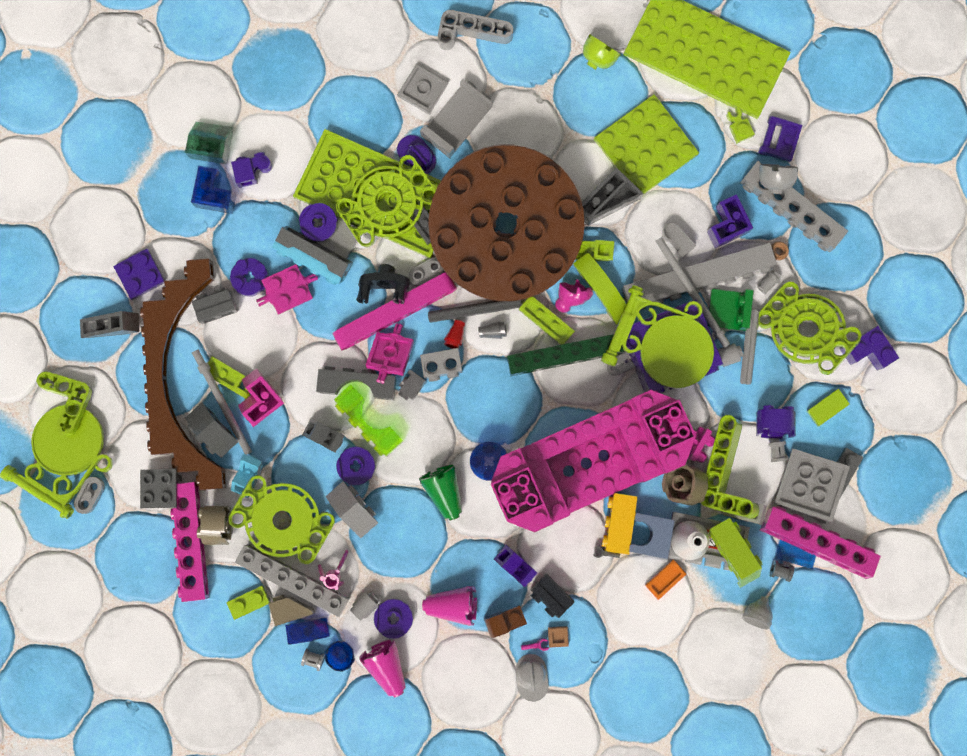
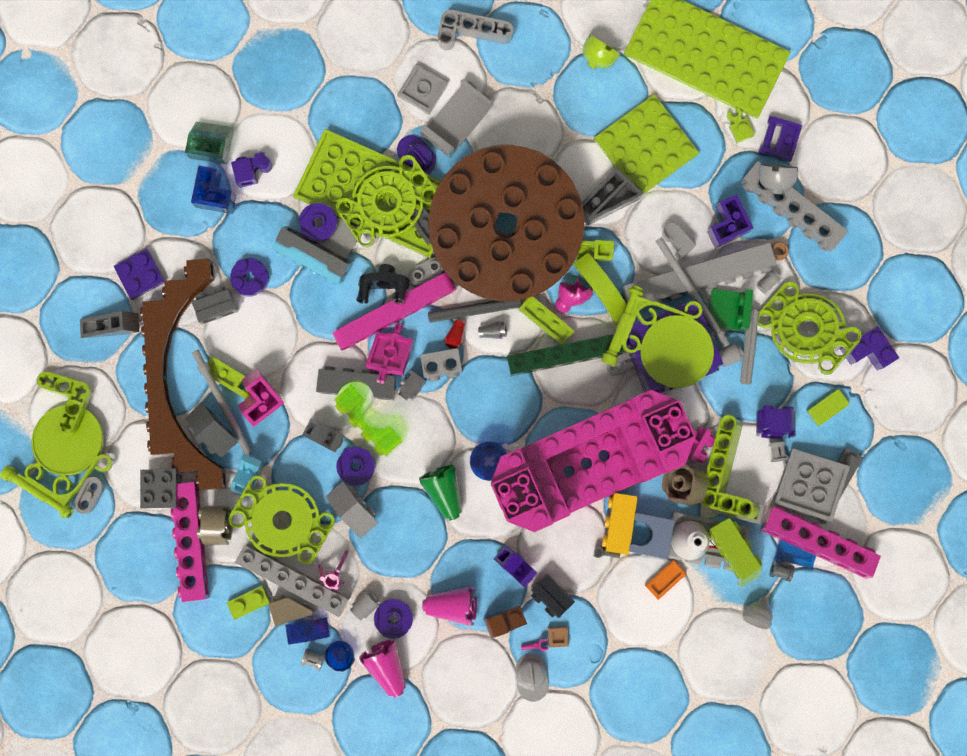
dark pink plate [256,264,318,315] -> none

